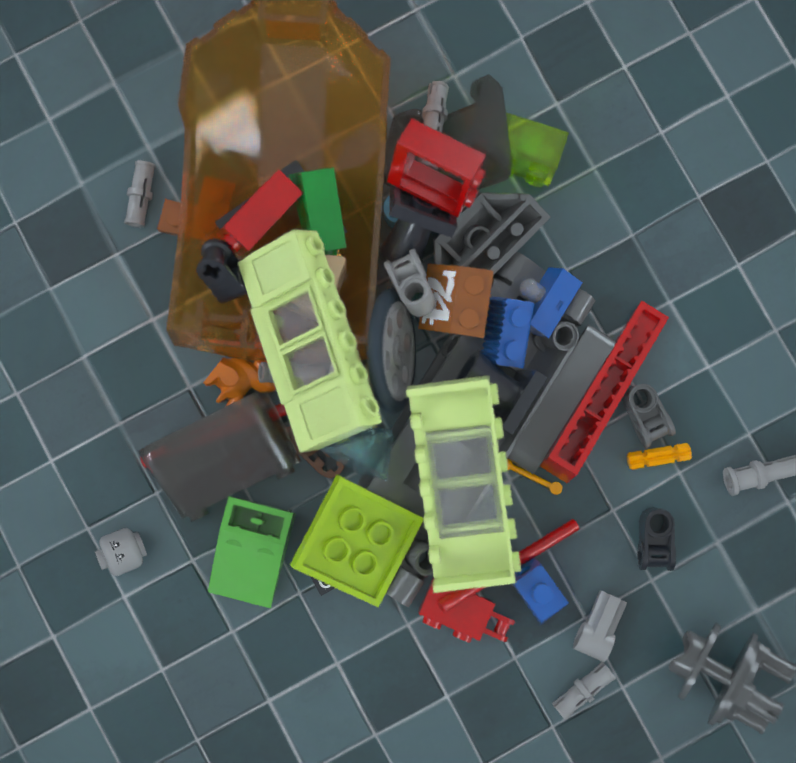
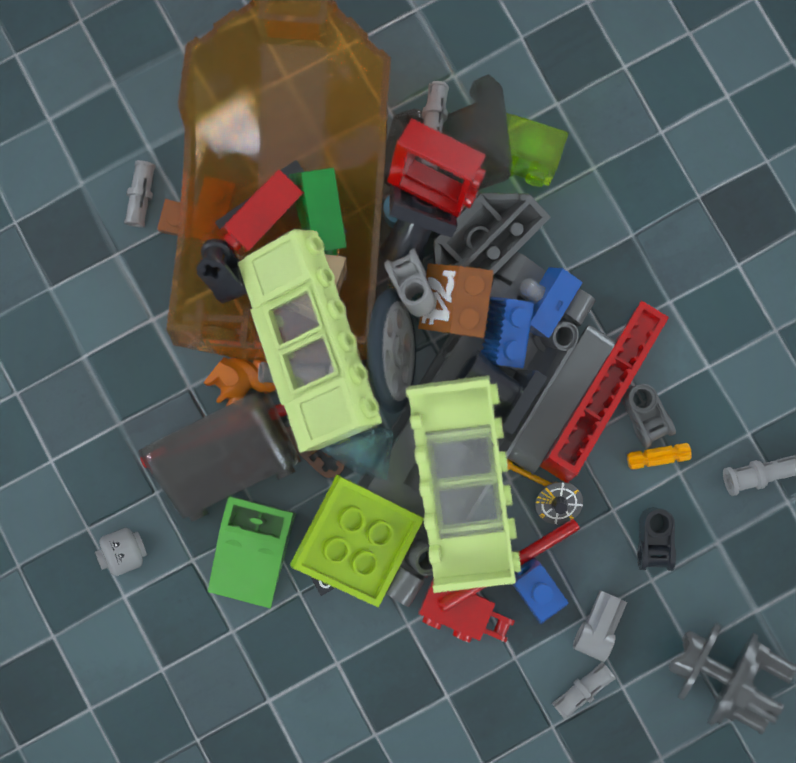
none -> dark grey piece [535,482,583,525]

